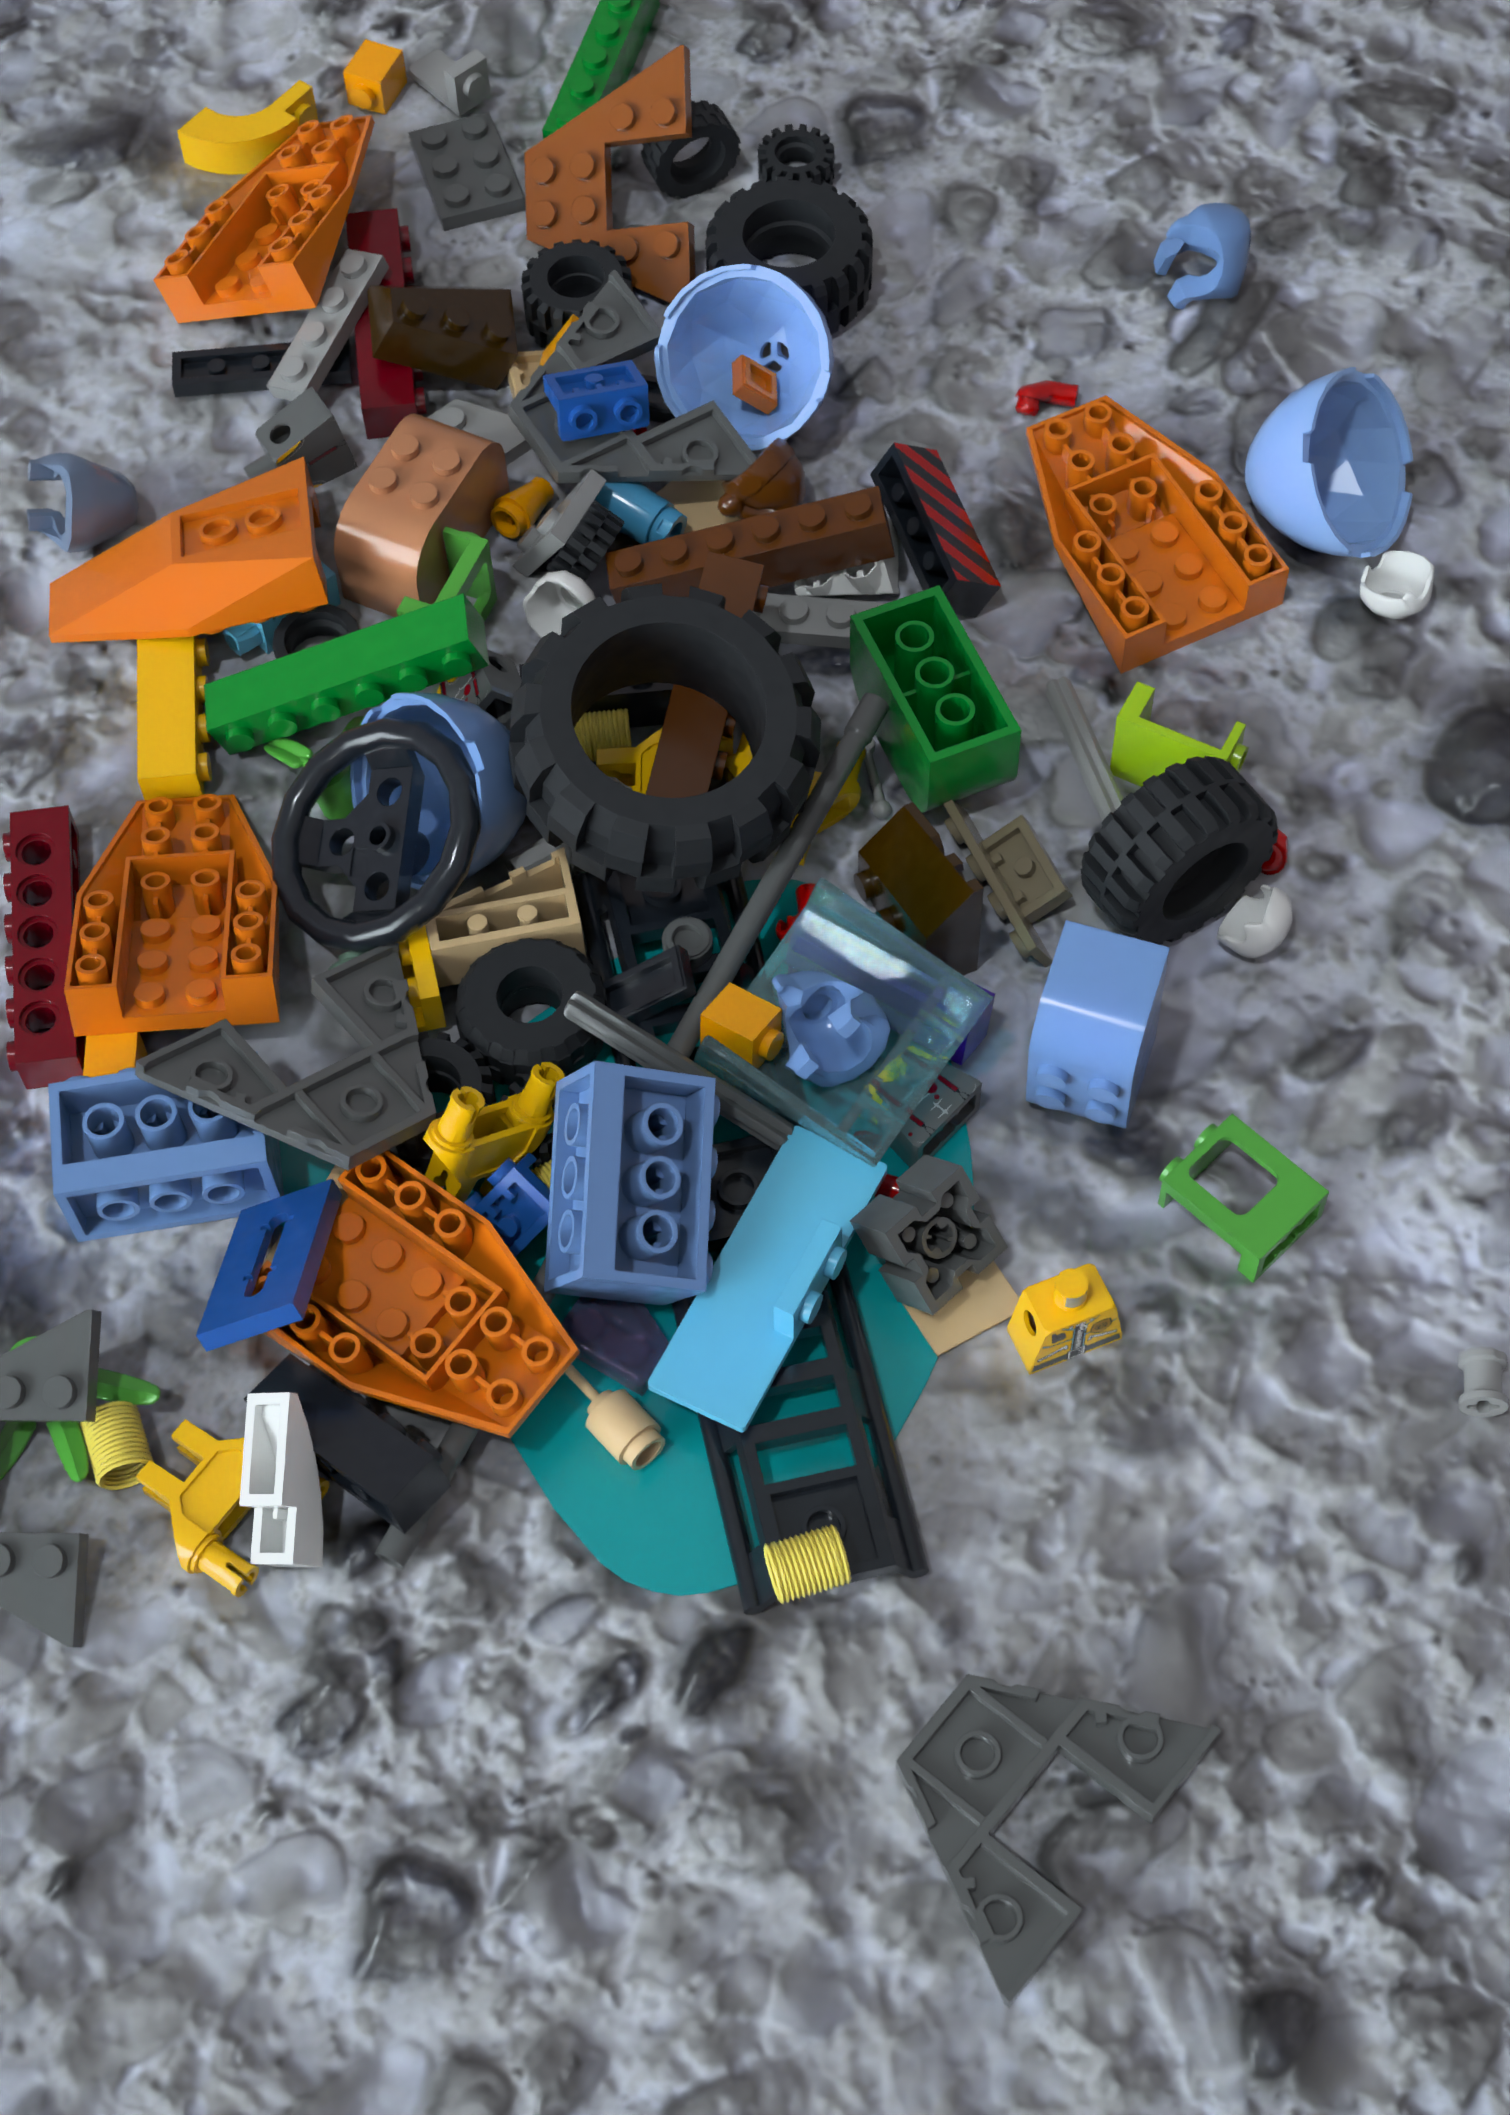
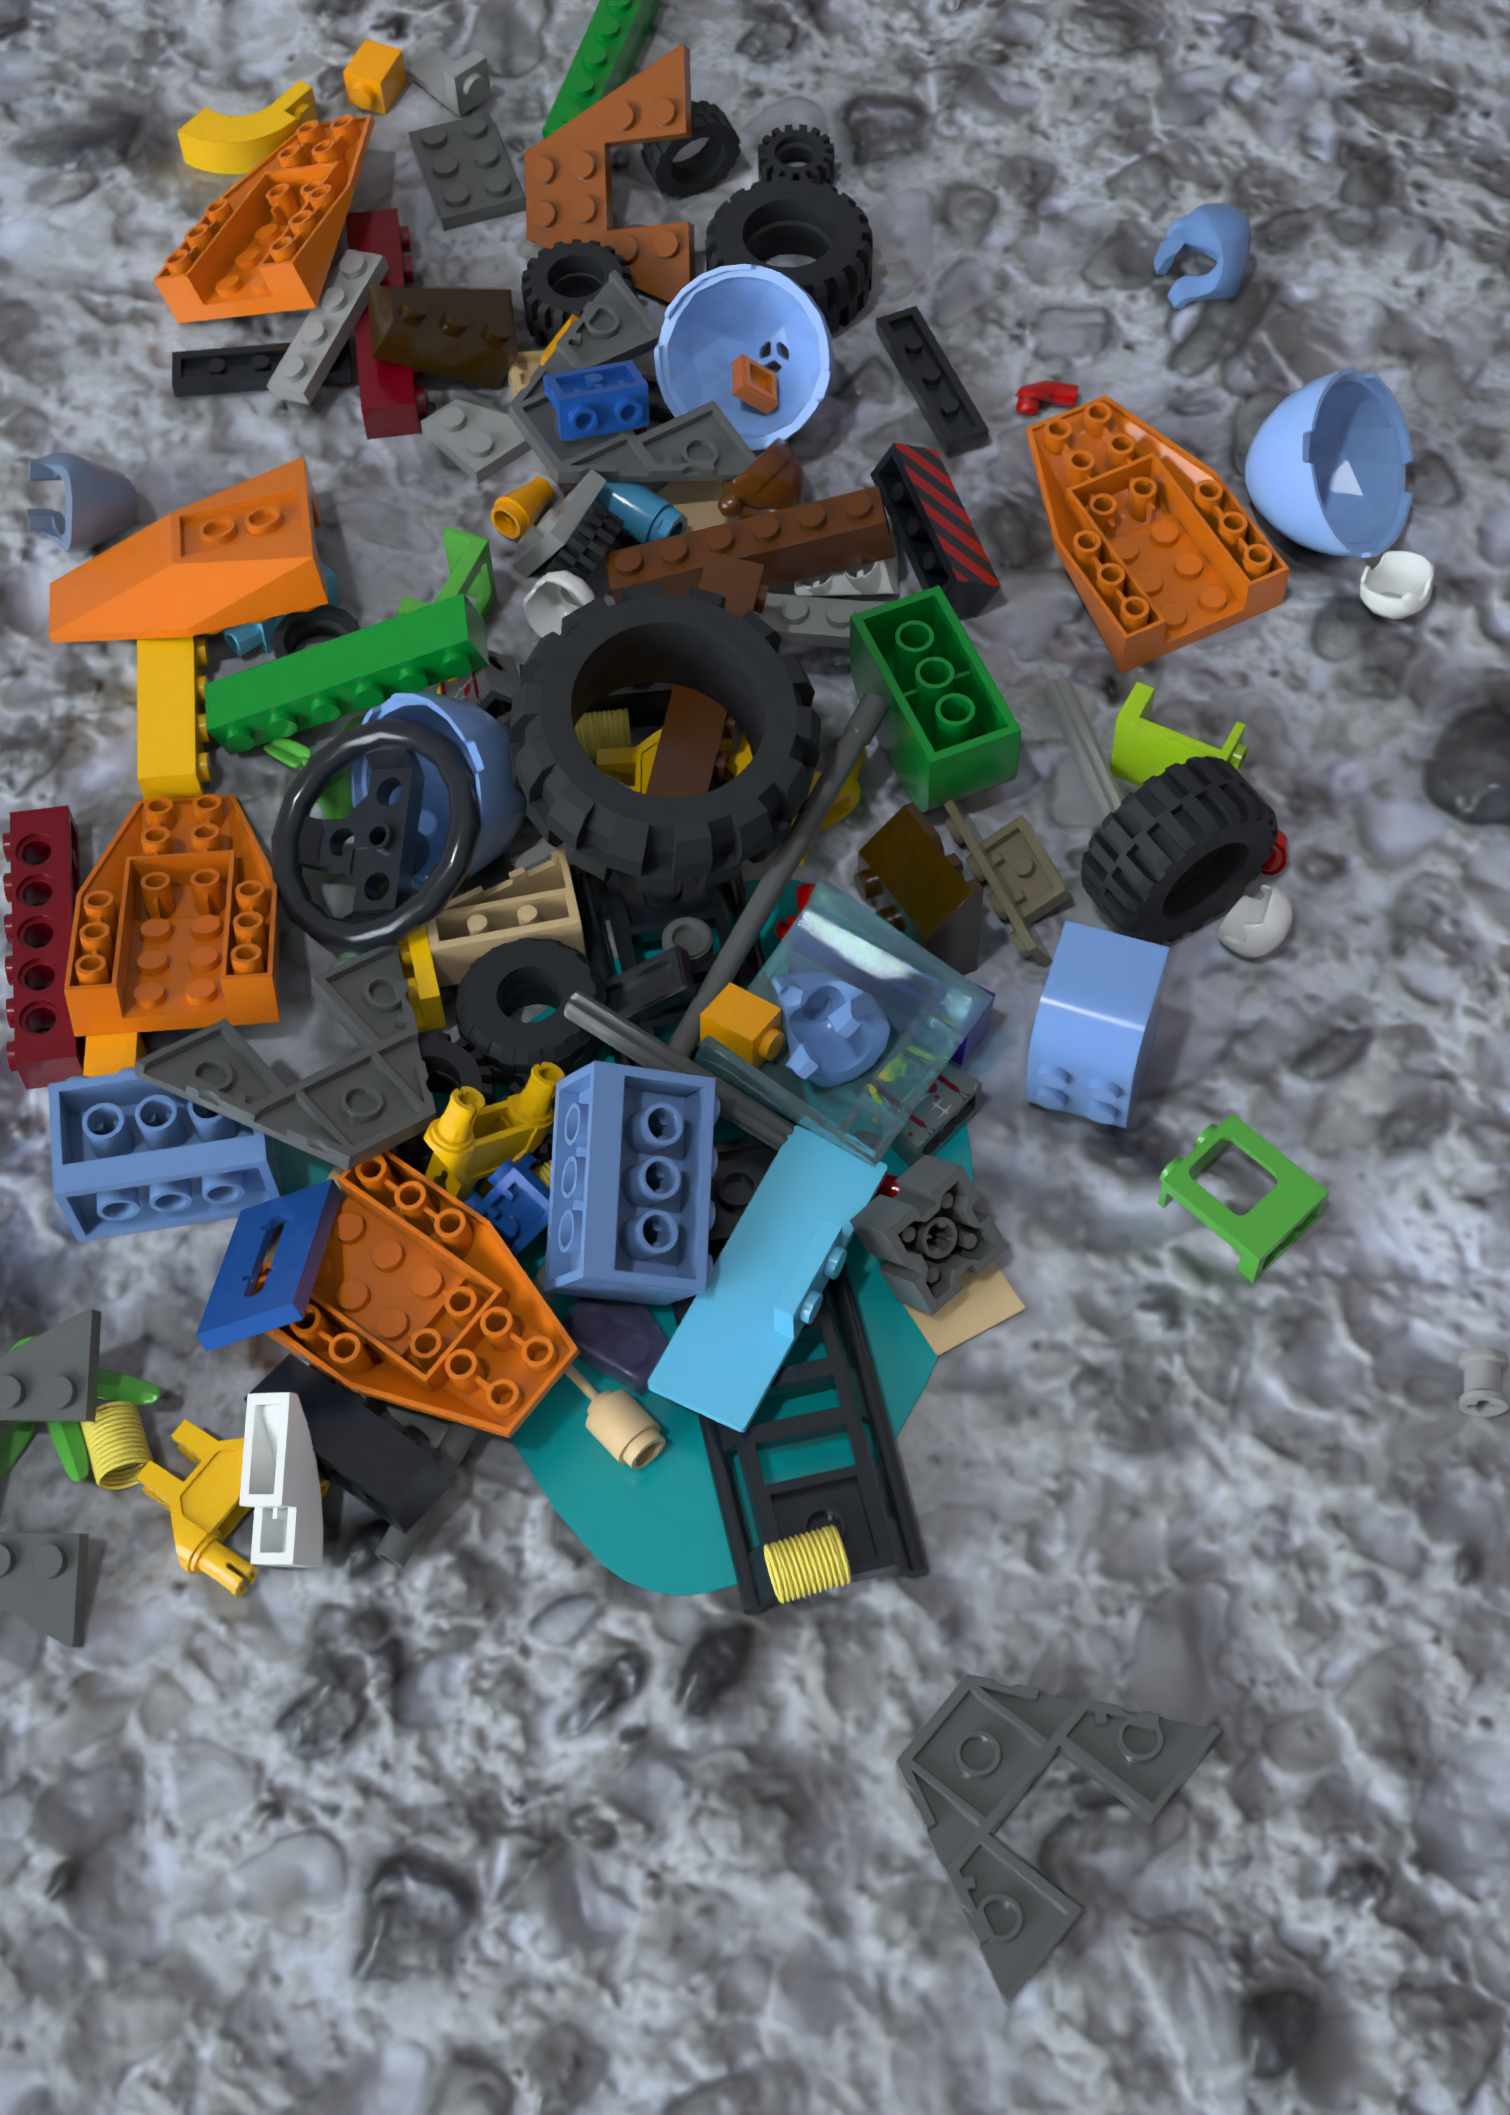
dark grey torso [243,387,358,488] -> none
nougat brick [334,413,510,617] -> none
light grey hinge [864,739,891,819] -> none
yellow torso [1007,1263,1122,1375] -> none
none -> black plate [876,306,989,455]

